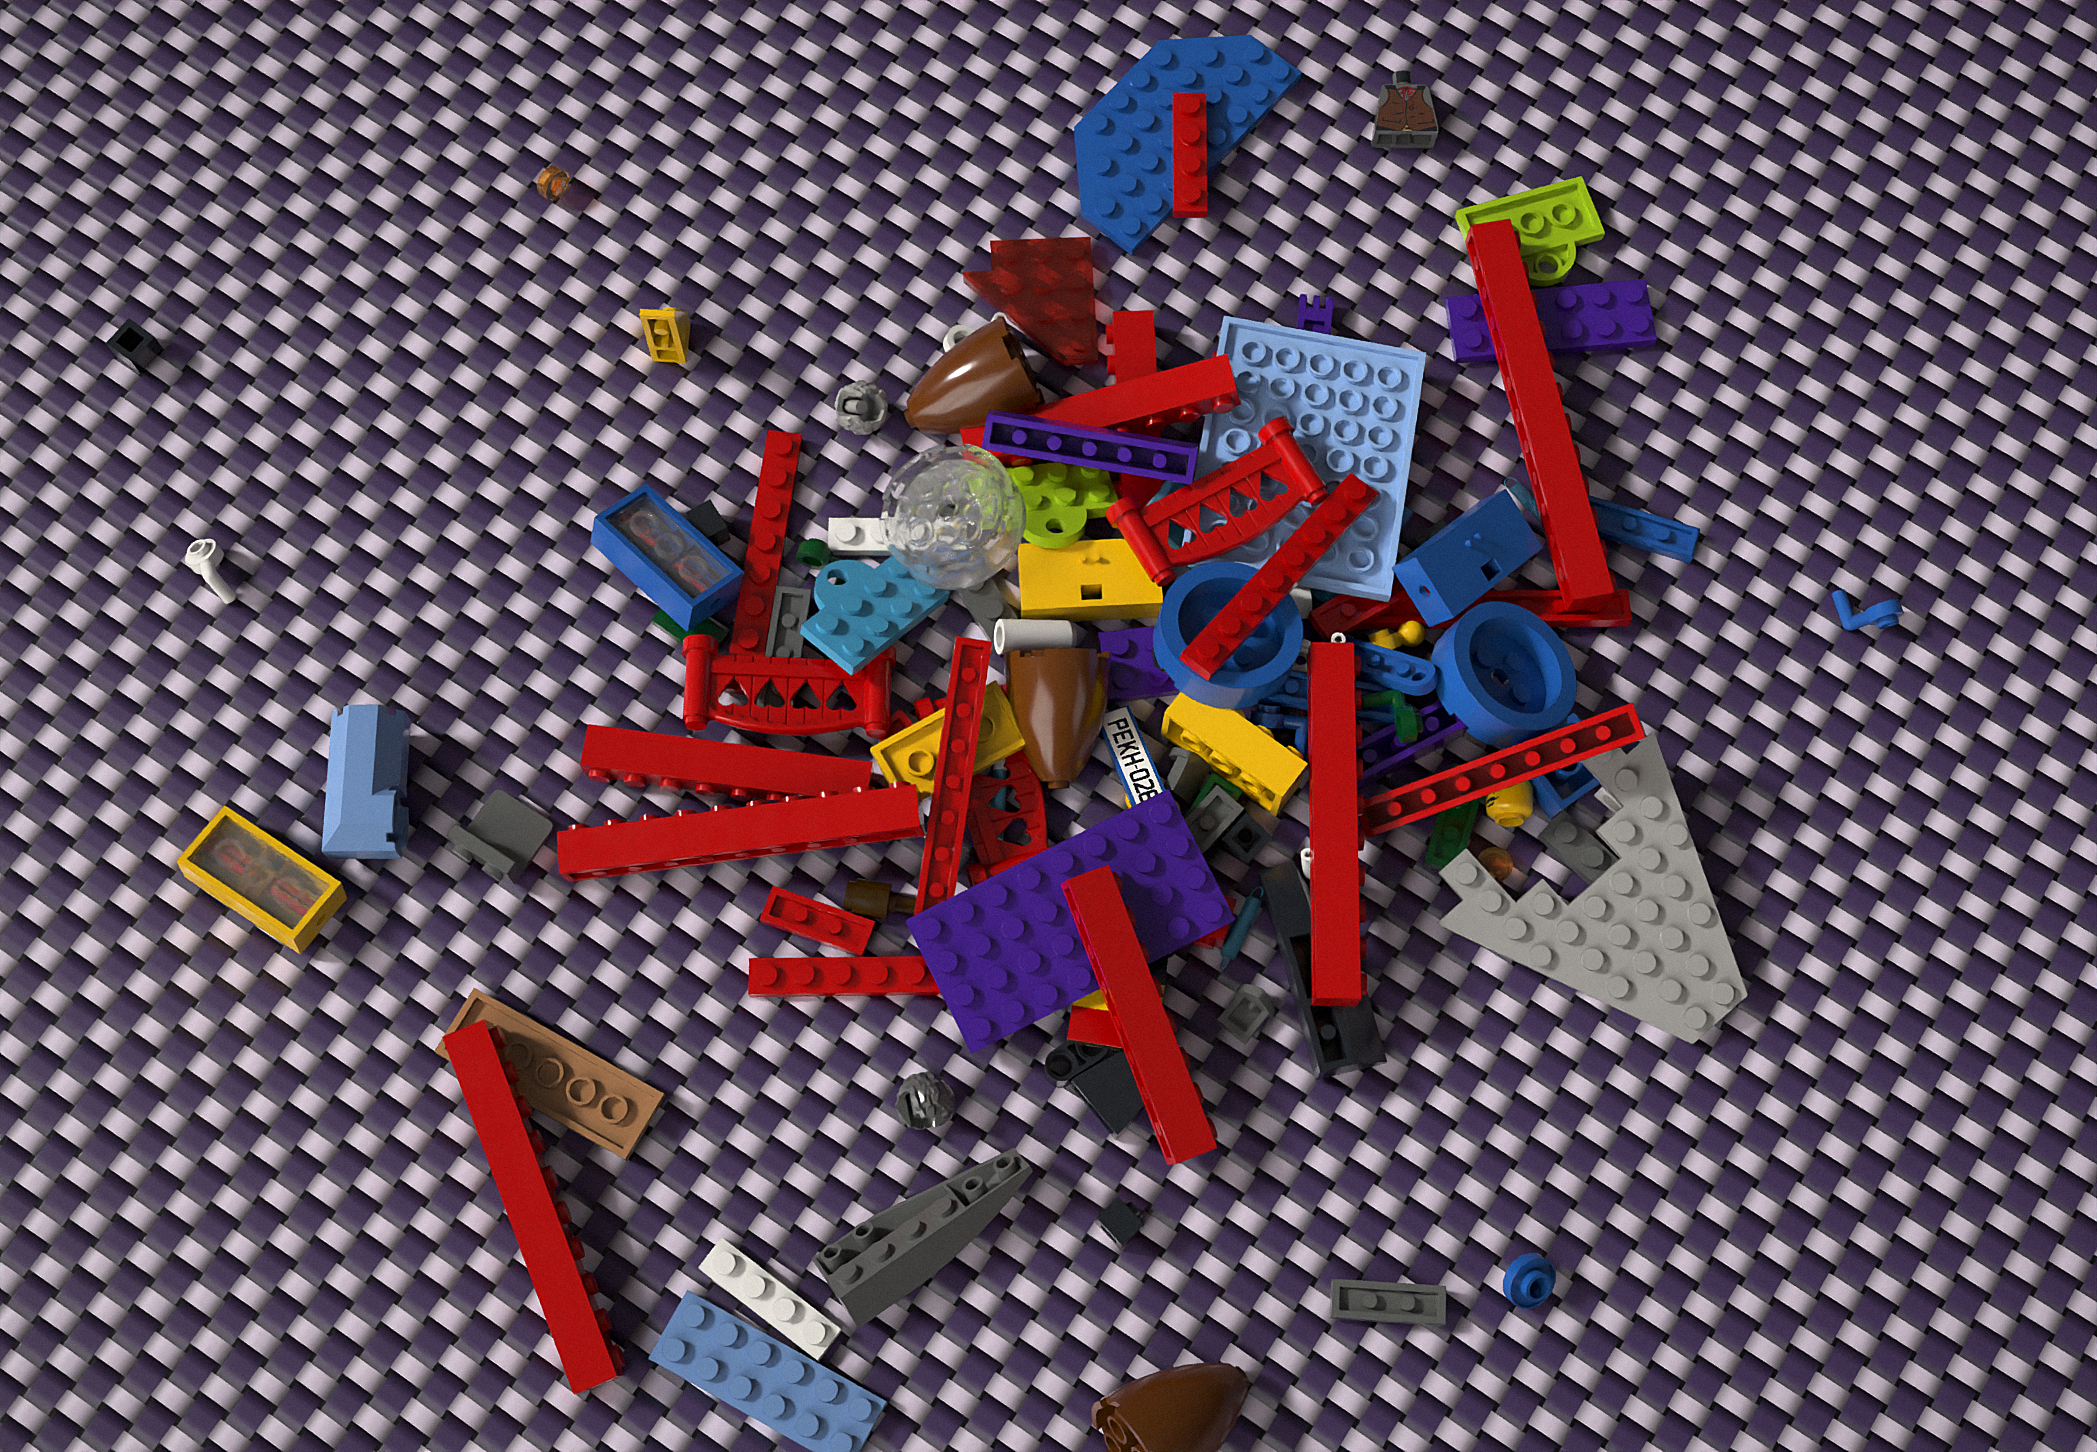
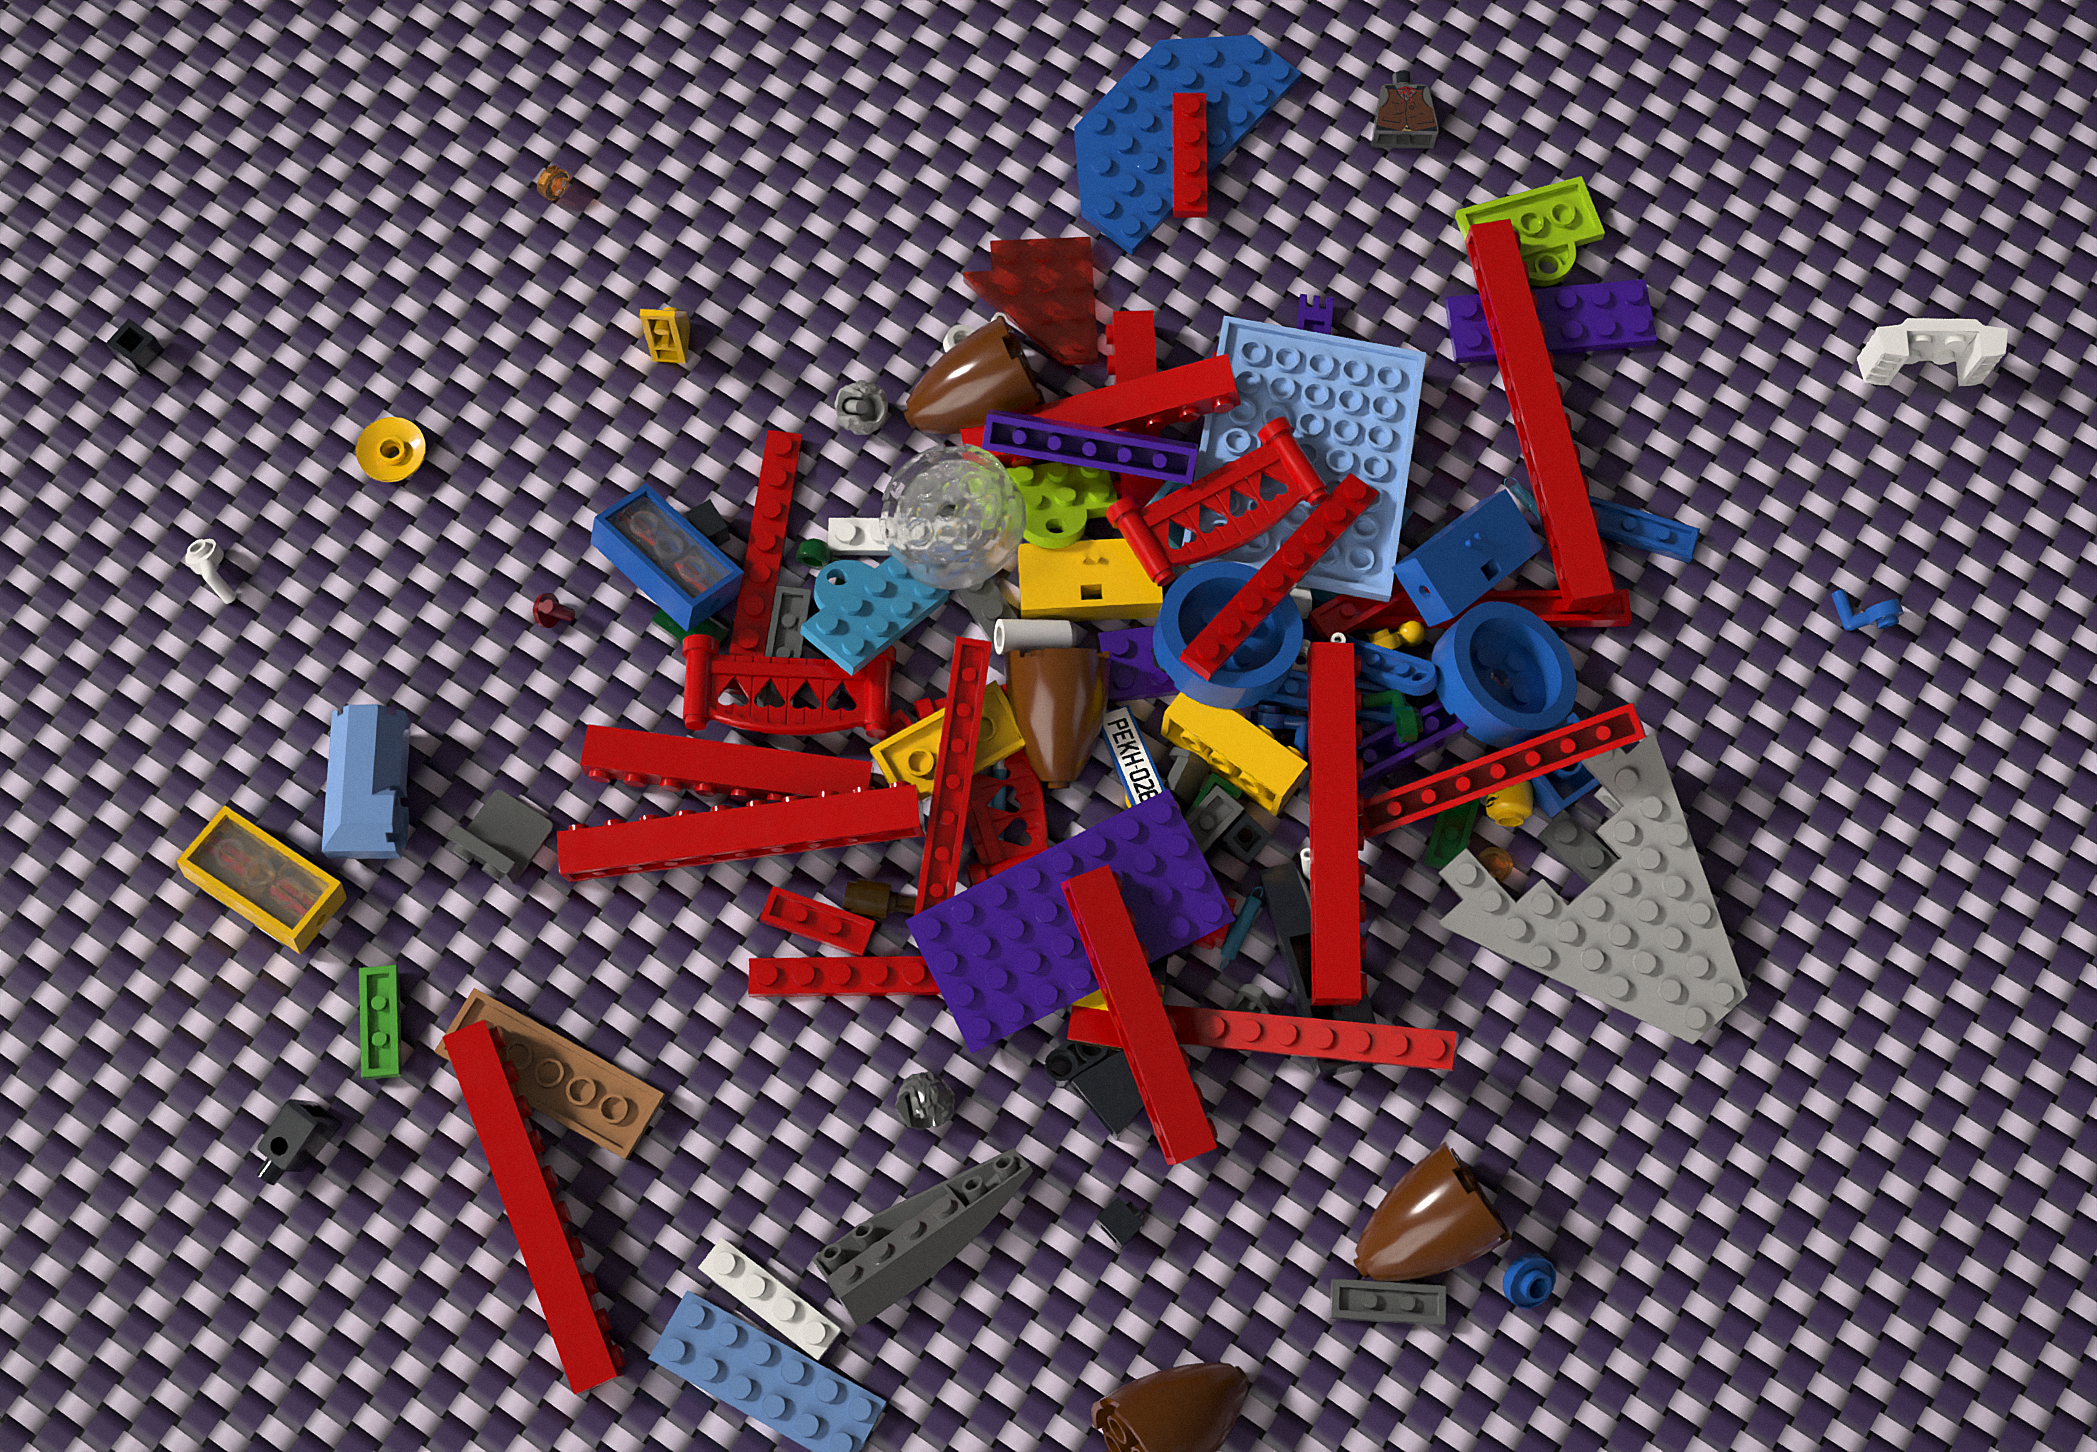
none -> black torso [256,1099,343,1186]
none -> yellow dish [356,417,426,482]
none -> bright green plate [359,965,402,1080]
none -> dark red plate [533,593,575,628]
none -> red plate [1164,1005,1459,1072]
none -> reddish brown cylinder [1353,1141,1512,1281]
none -> white plate [1857,318,2008,386]

